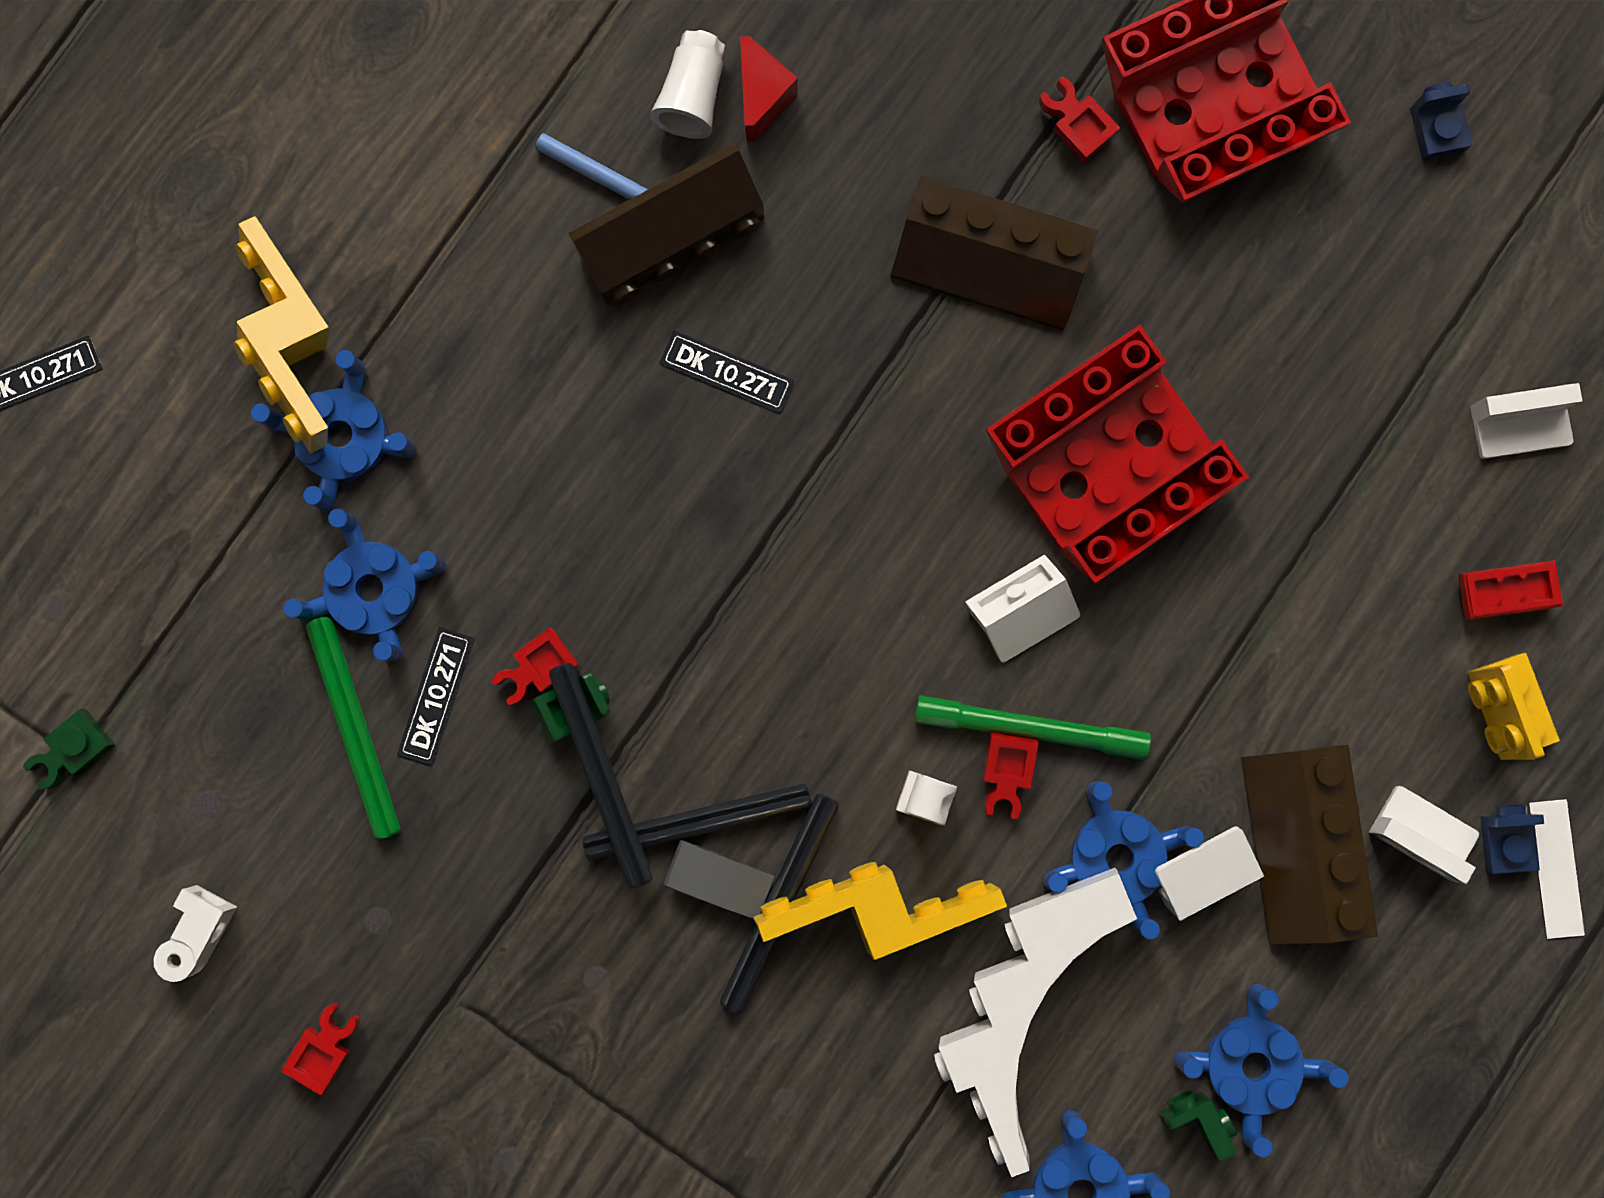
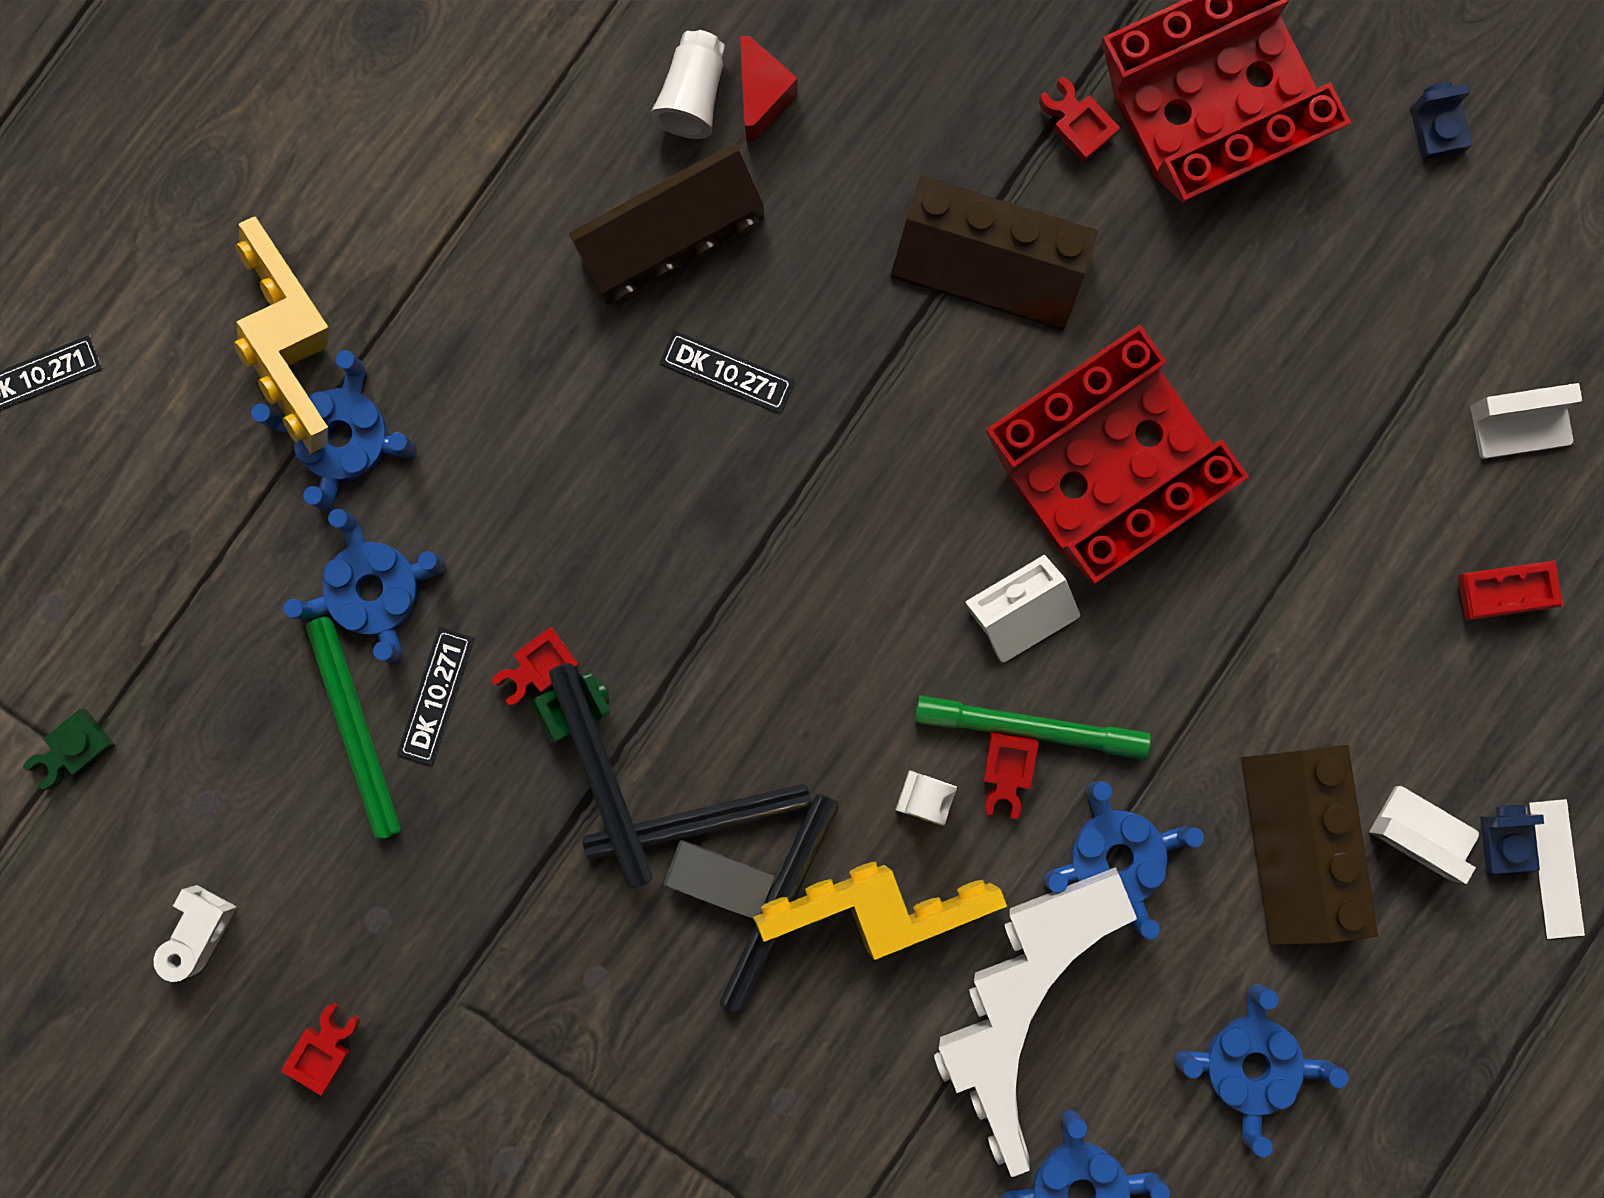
medium blue bar [535,133,648,200] -> none
white panel [1155,826,1264,921] -> none
dark green bracket [1160,1090,1237,1161] -> none
yellow bracket [1467,653,1560,760] -> none

